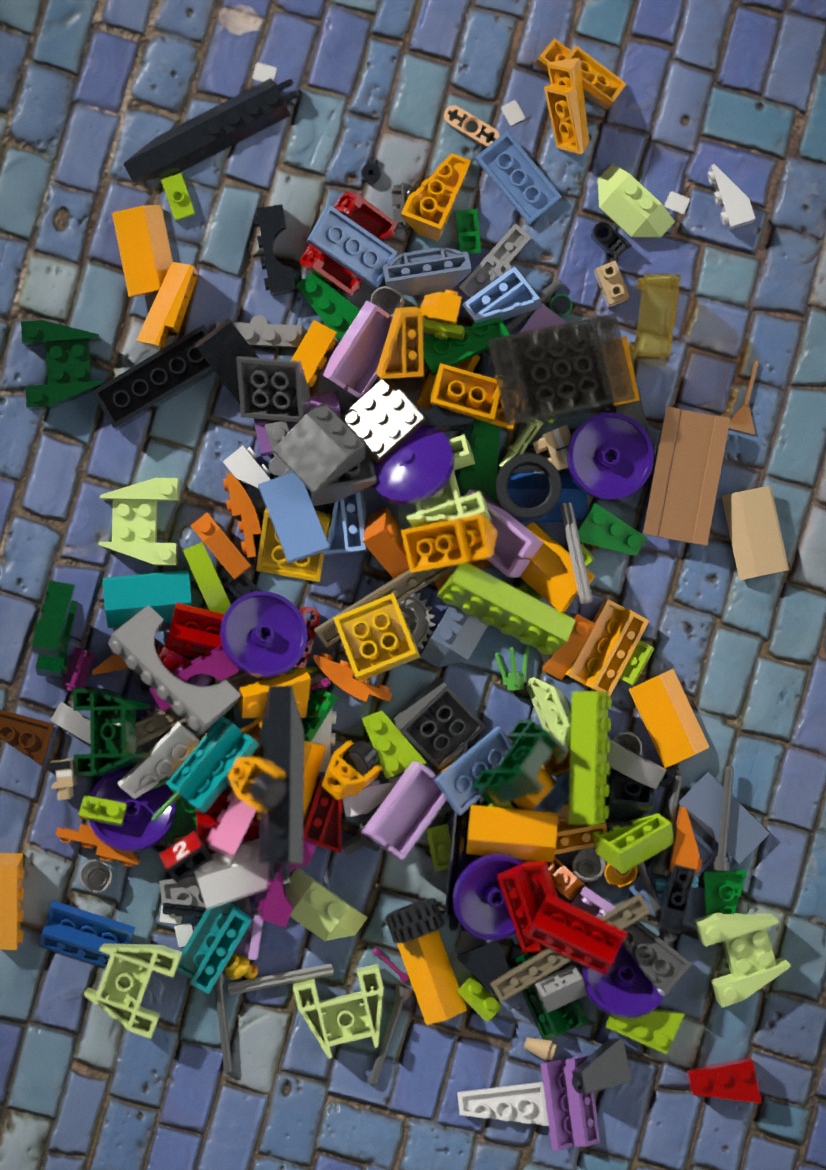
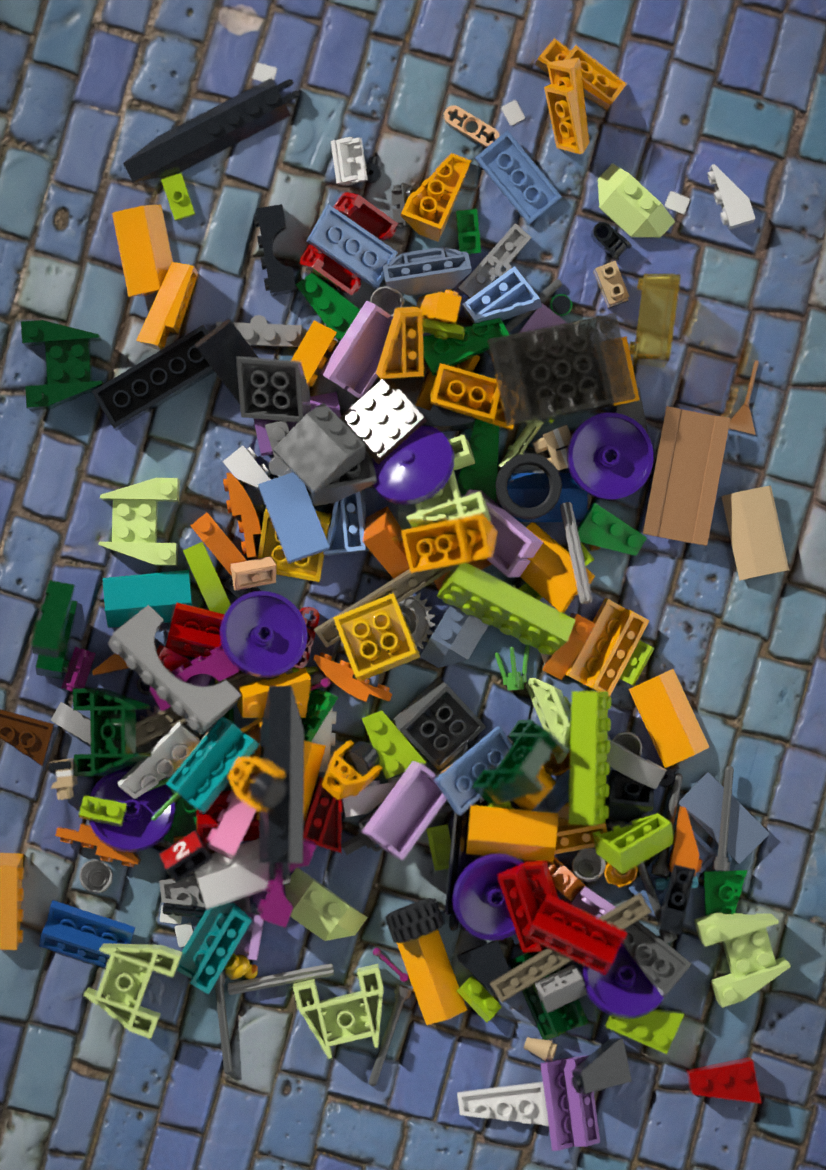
none -> light nougat slope [231,557,276,591]
none -> white hinge [331,137,367,185]

